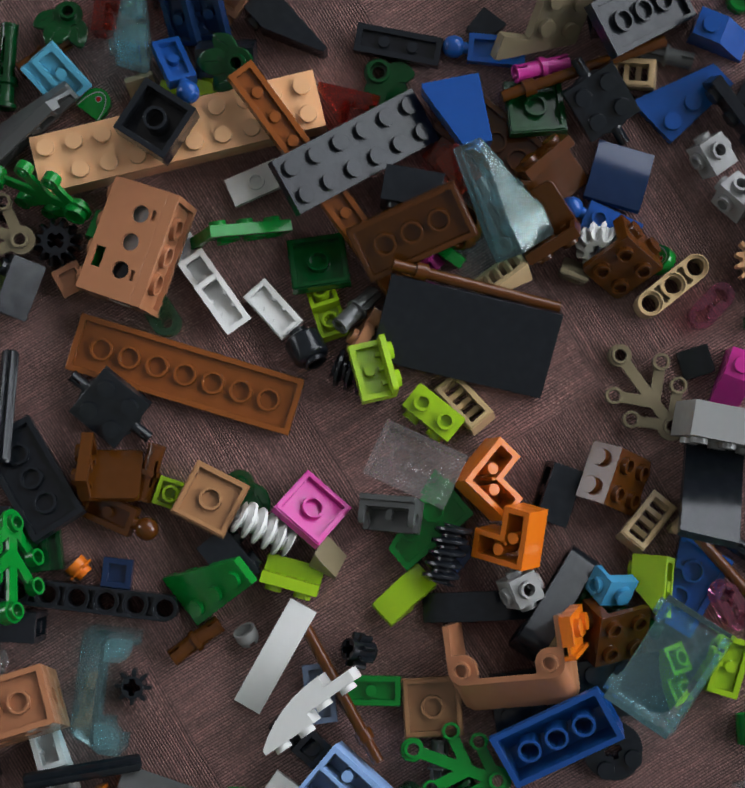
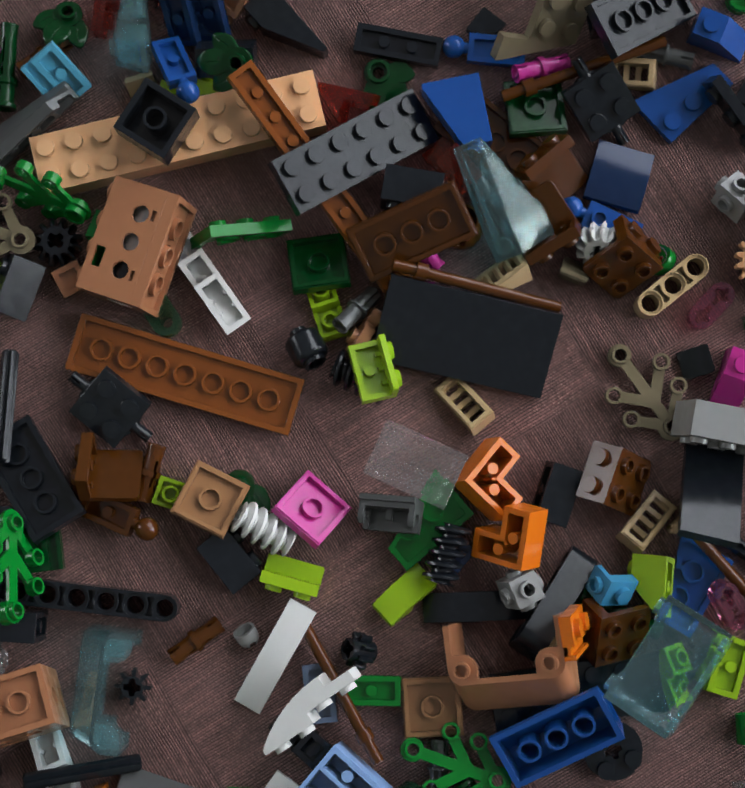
orange plate [65,554,92,581] -> none
green tile [76,88,112,121] -> none
dark blue plate [100,556,135,590] -> none
green wing [162,556,258,626] -> none
white plate [224,157,281,208] -> none
white plate [243,278,303,341] -> none
dark tan slope [309,536,347,580] -> none
lime bracket [401,383,465,444] -> none
green tile [438,247,467,269] -> none
light grey brick [686,131,739,179] -> none

